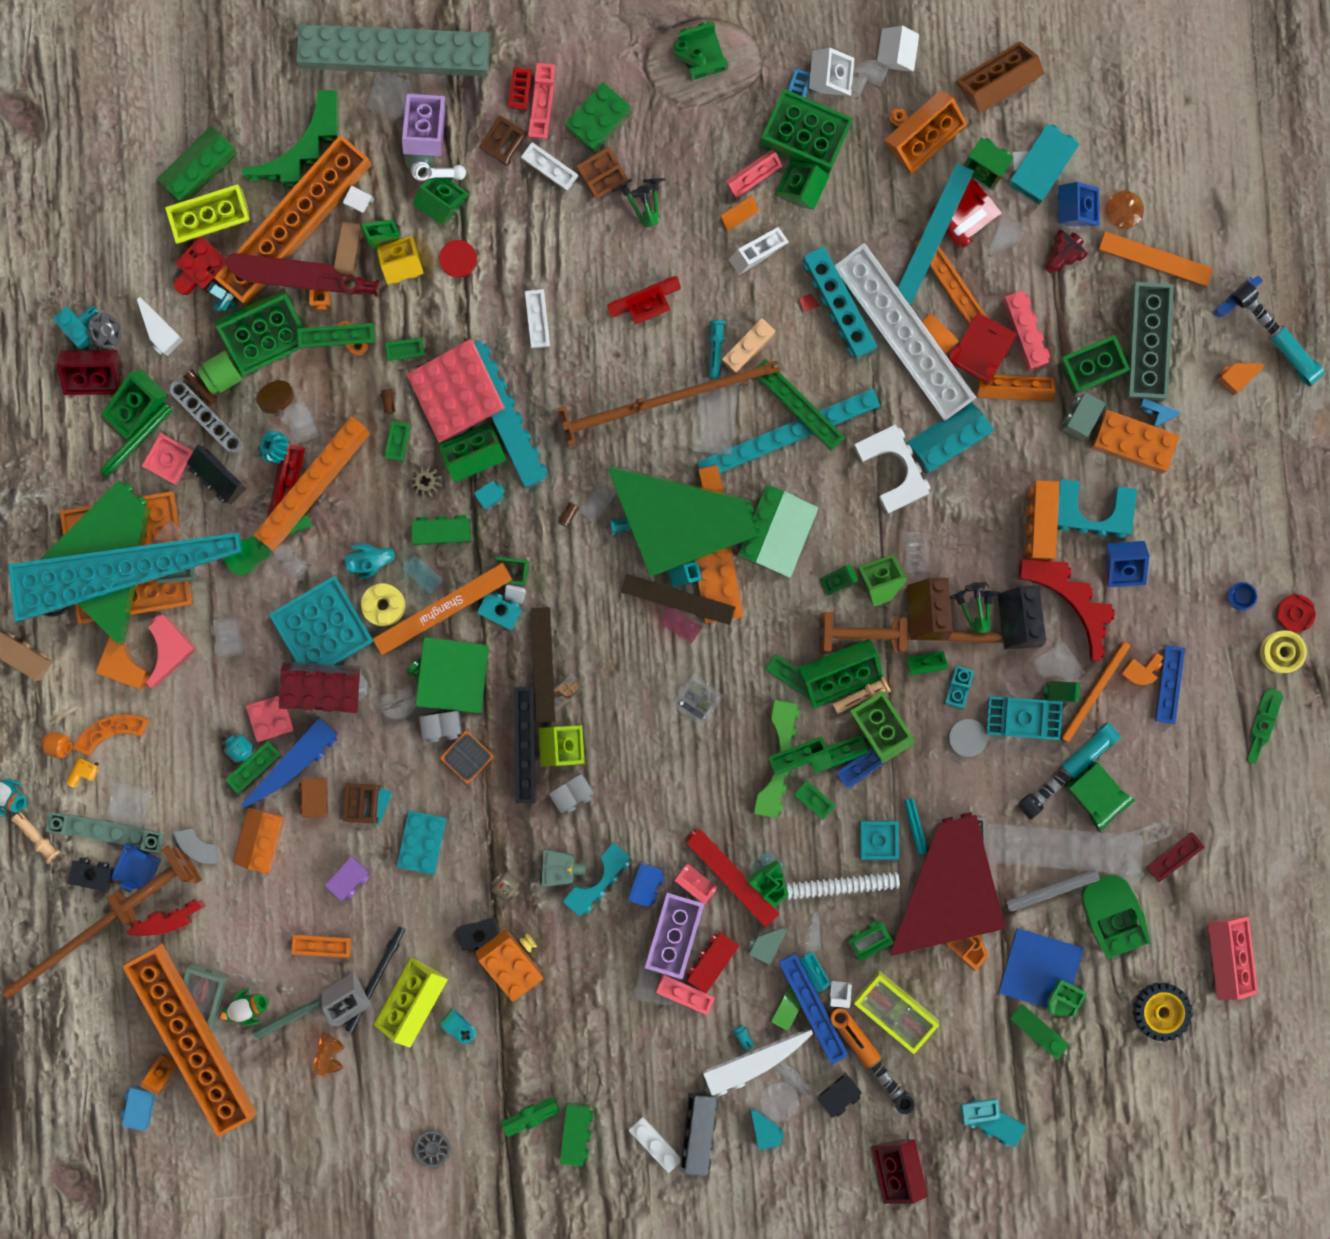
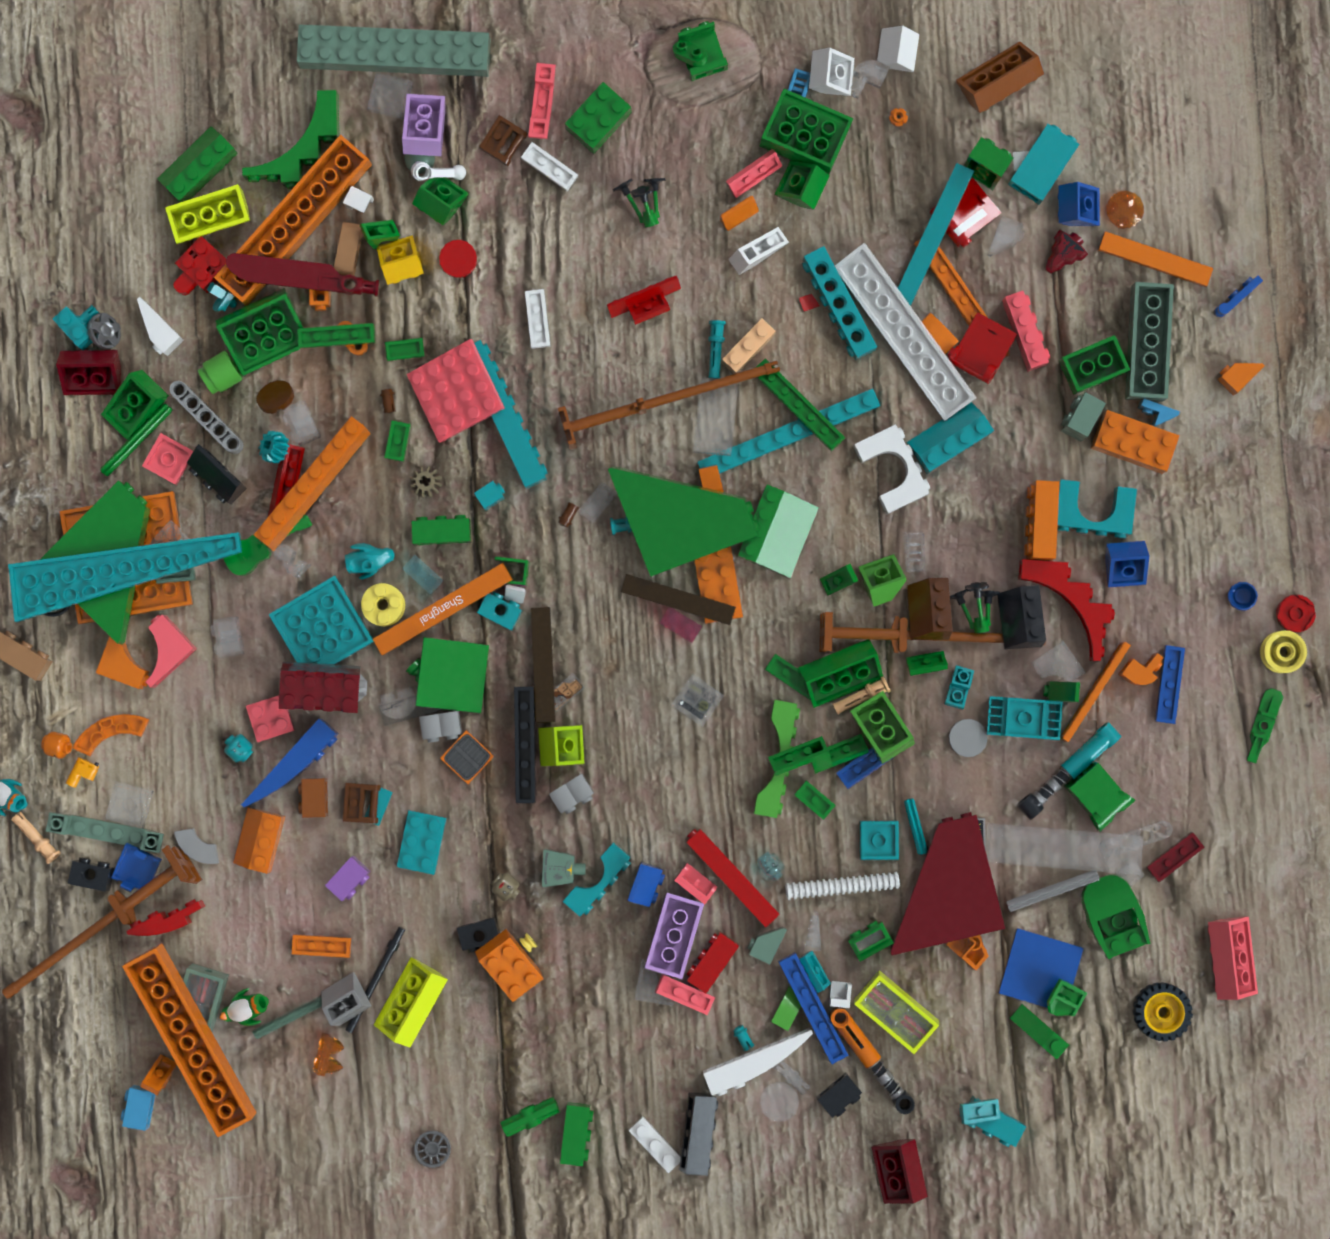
reddish brown pin [183,369,218,406] -> none
green plate [226,741,282,794] -> none
green slope [438,422,507,483] -> none
teal piece [439,1009,477,1044] -> none
red slope [508,67,533,111] -> none
dark orange slope [576,147,629,199] -> none
teal brick [669,561,702,588] -> none
green slope [746,860,789,908] -> none
teal slope [751,1108,784,1150] -> none
orange slope [884,90,968,174] -> none
orange slope [977,375,1055,401] -> none
piece [1231,281,1325,387] -> none

